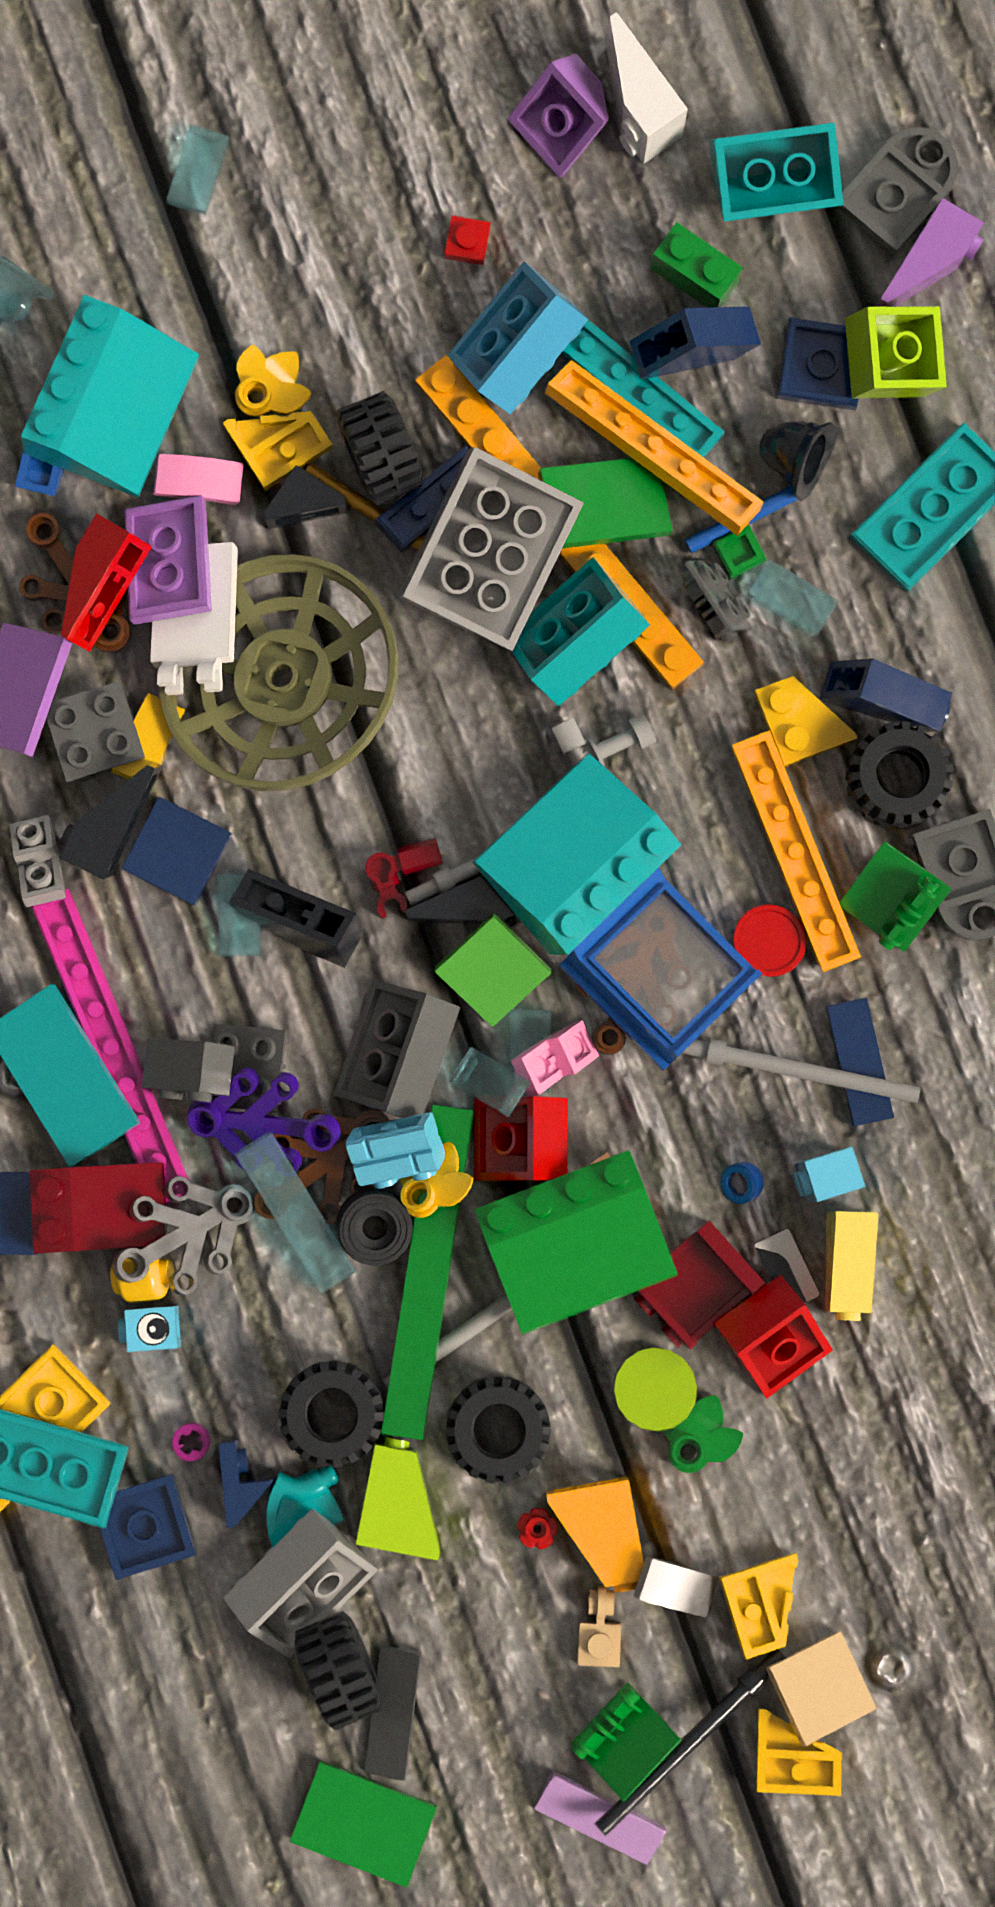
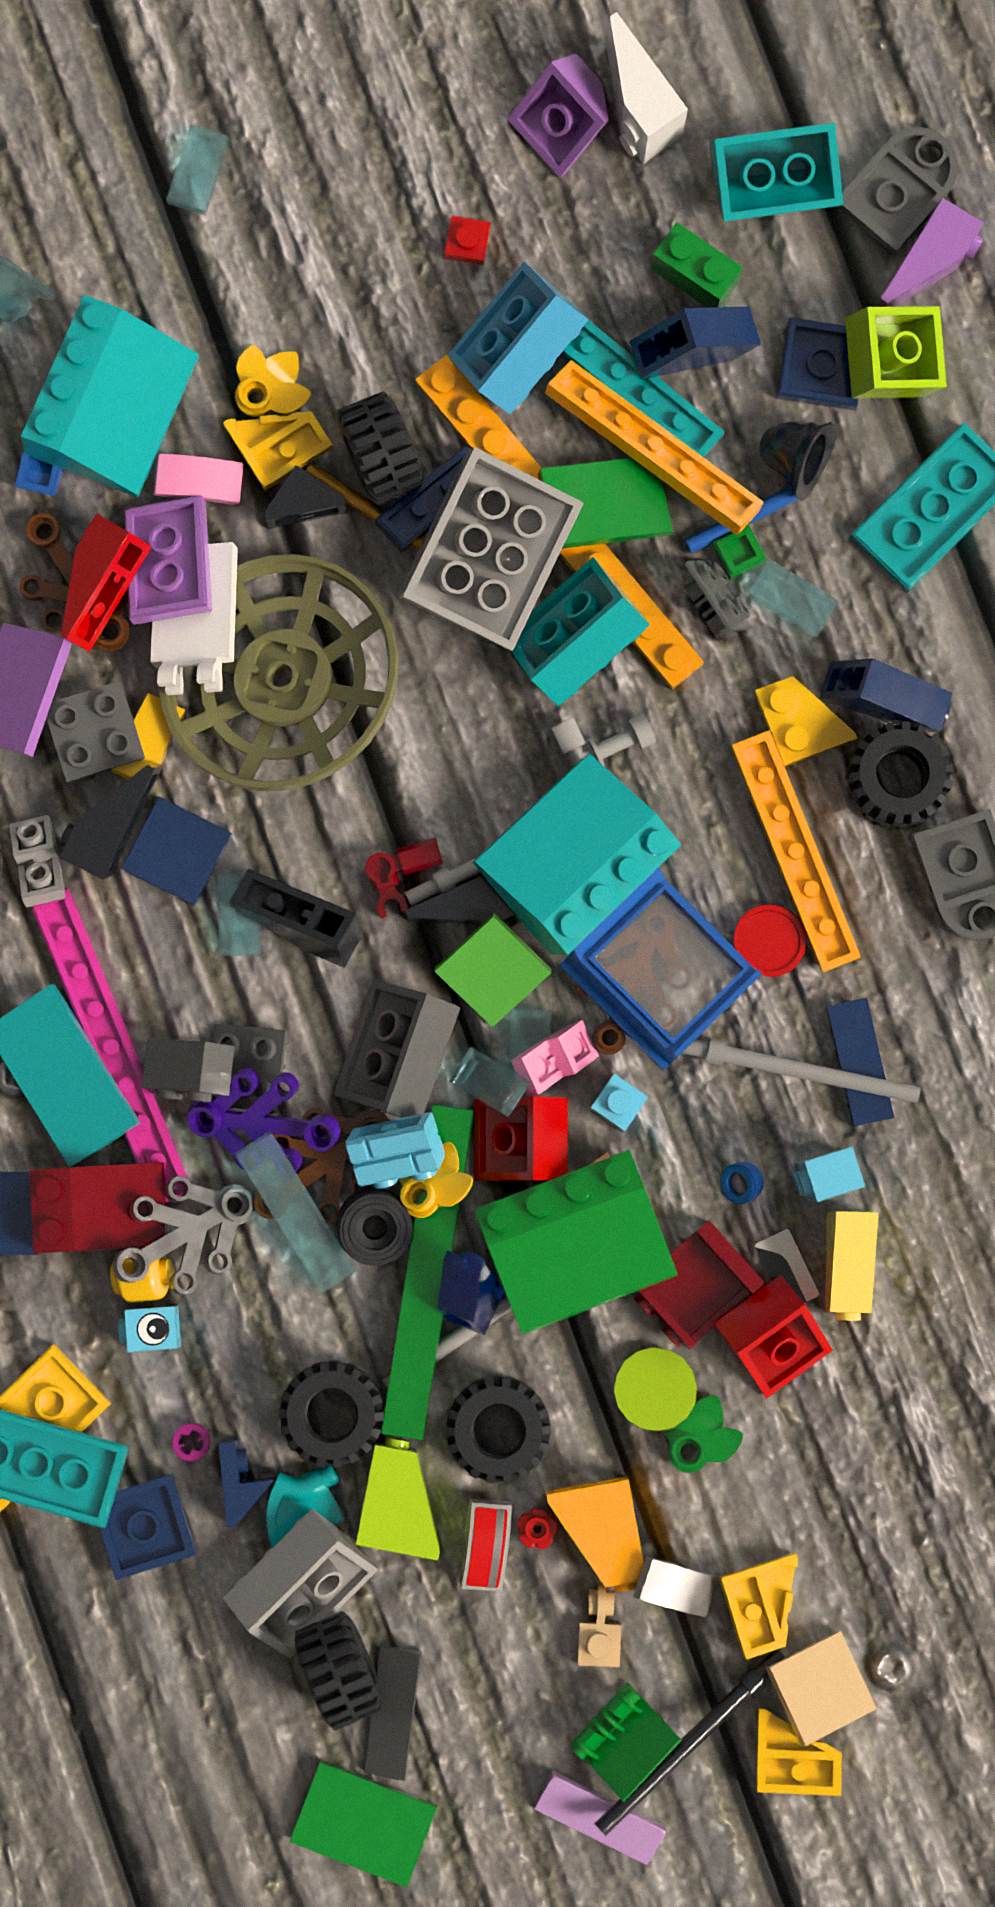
green hinge [839,841,952,952] -> none
none -> clear blue slope [438,1251,505,1335]
none -> slope [459,1498,512,1592]
none -> medium azure brick [589,1073,648,1132]

